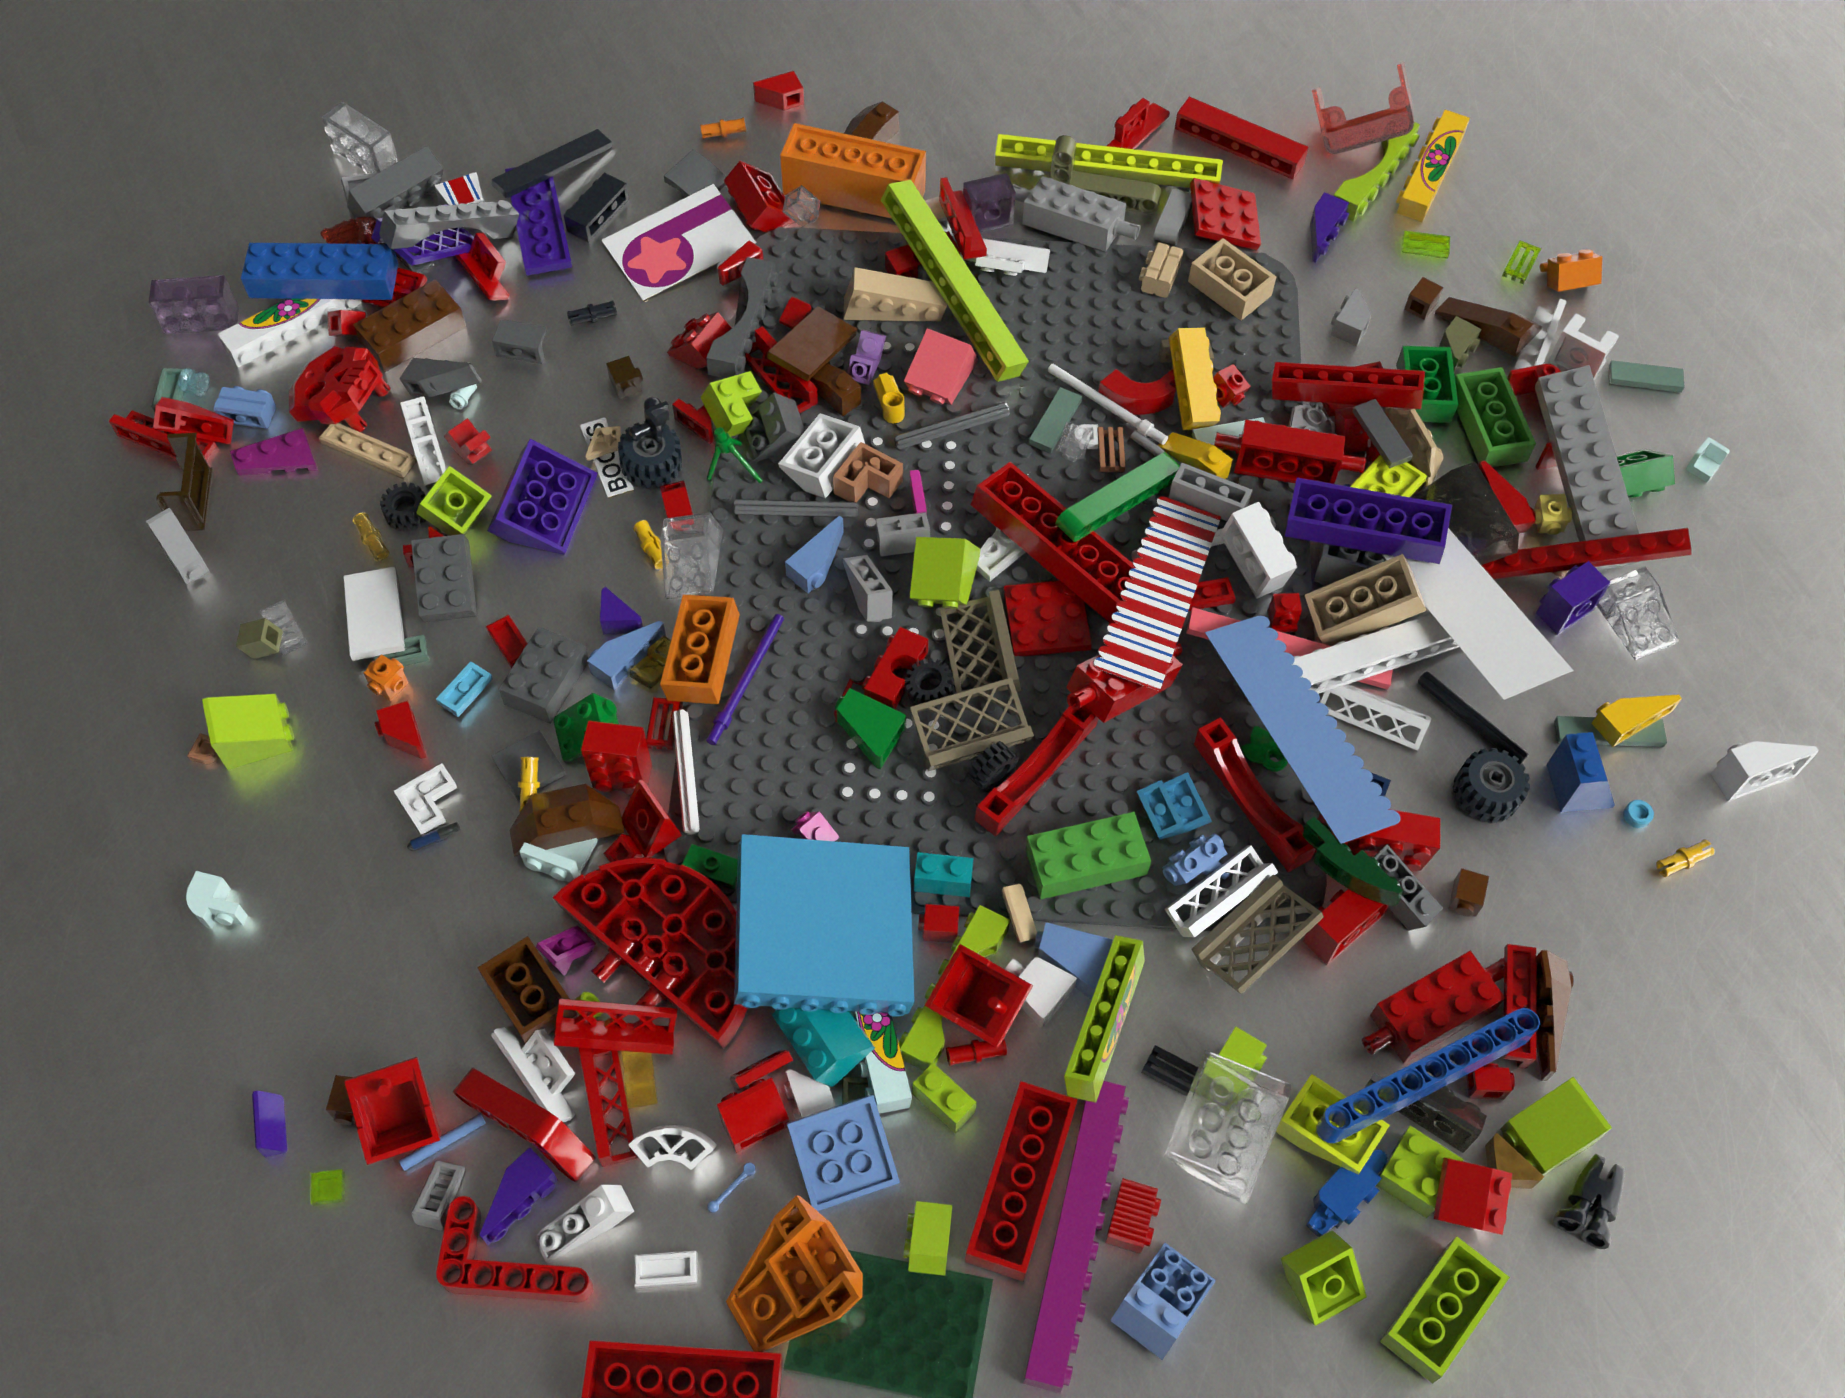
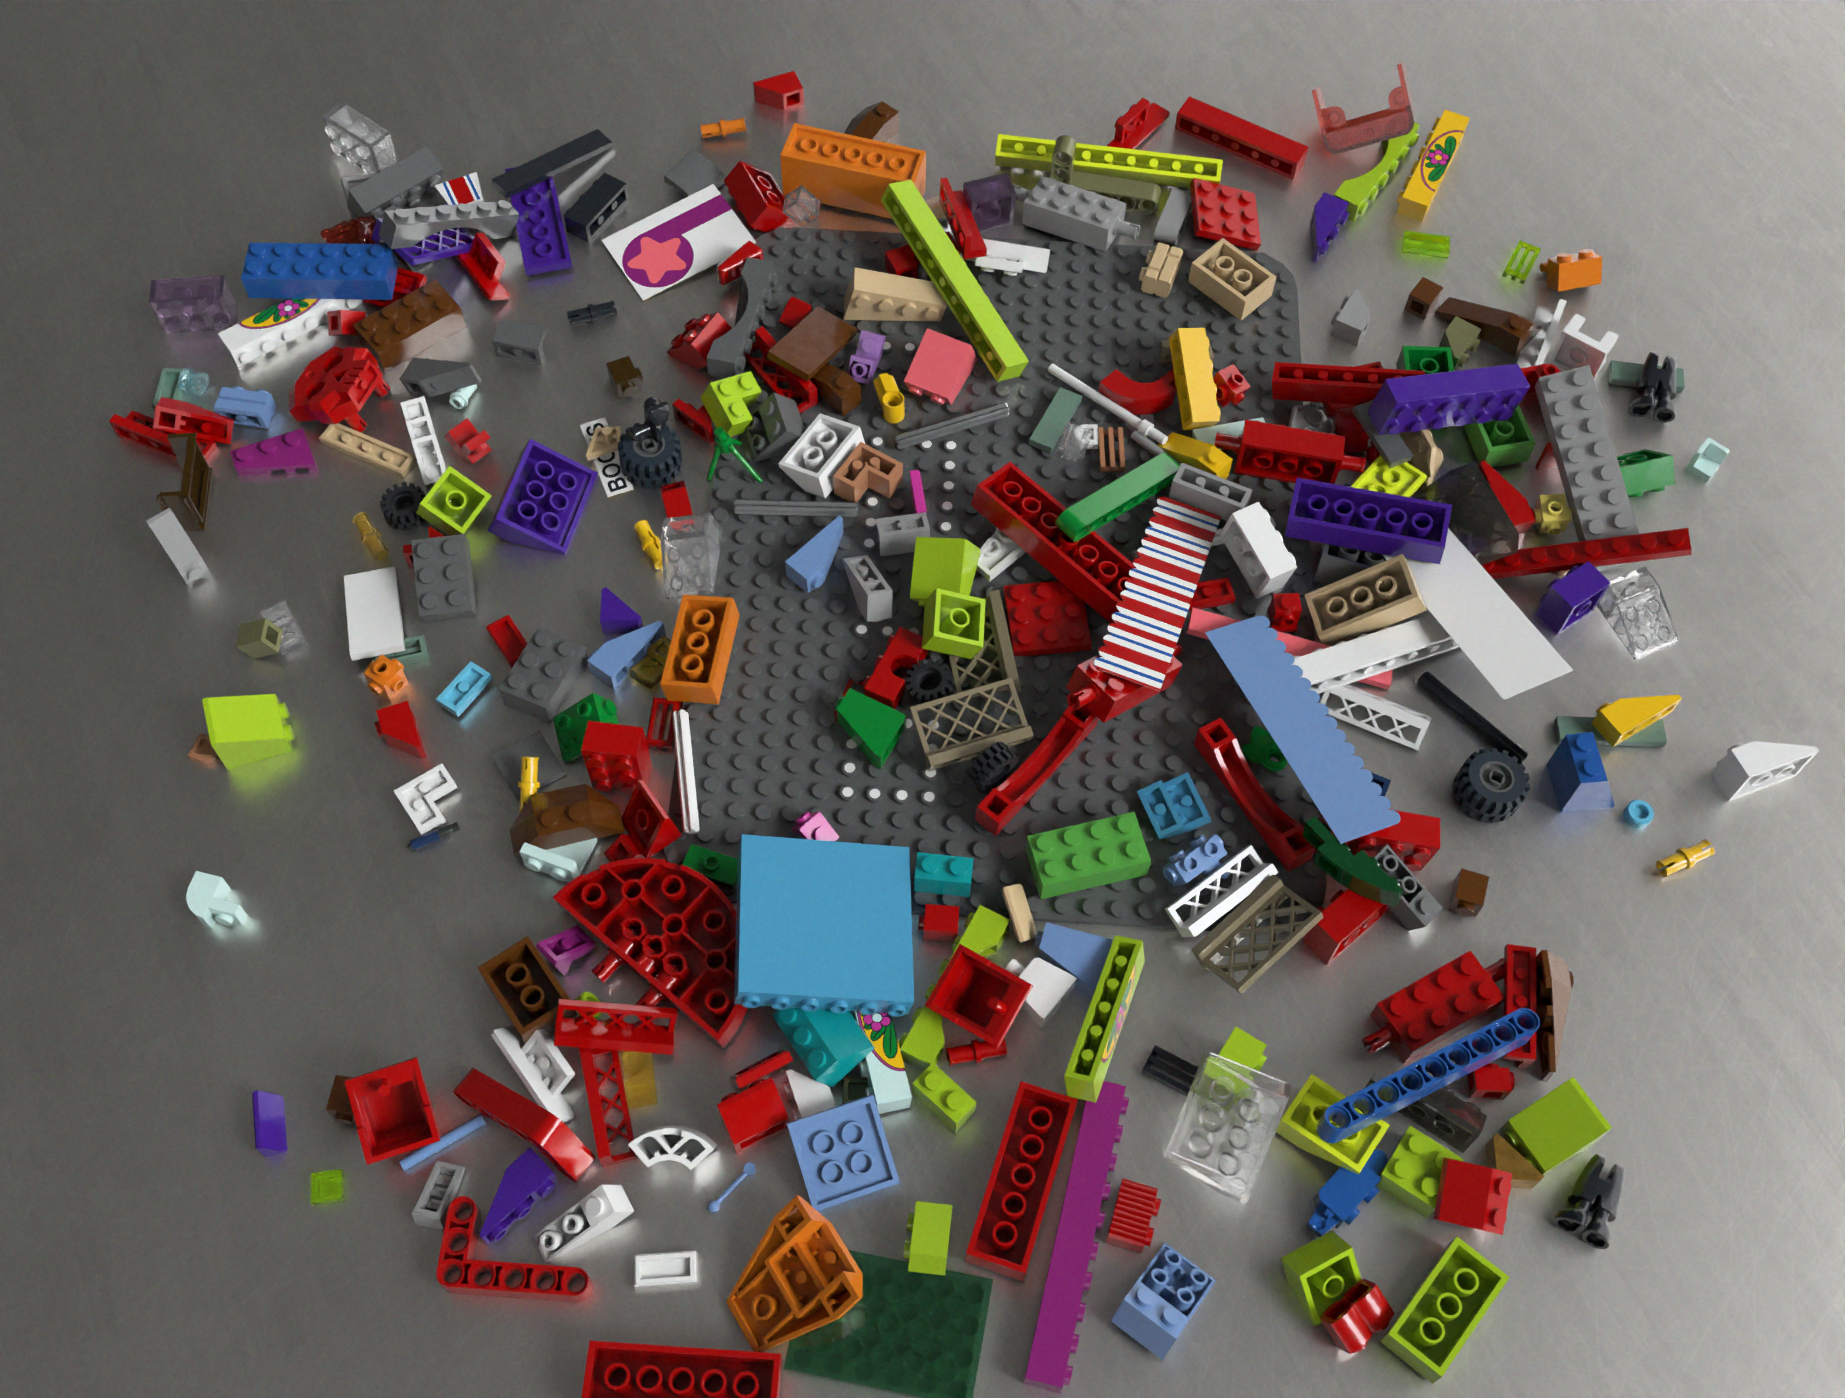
dark purple bar [706,614,784,745] -> none
none -> lime brick [922,588,986,659]
none -> red brick [1320,1279,1395,1354]
none -> dark purple brick [1367,364,1530,435]
none -> black piece [1628,352,1676,423]

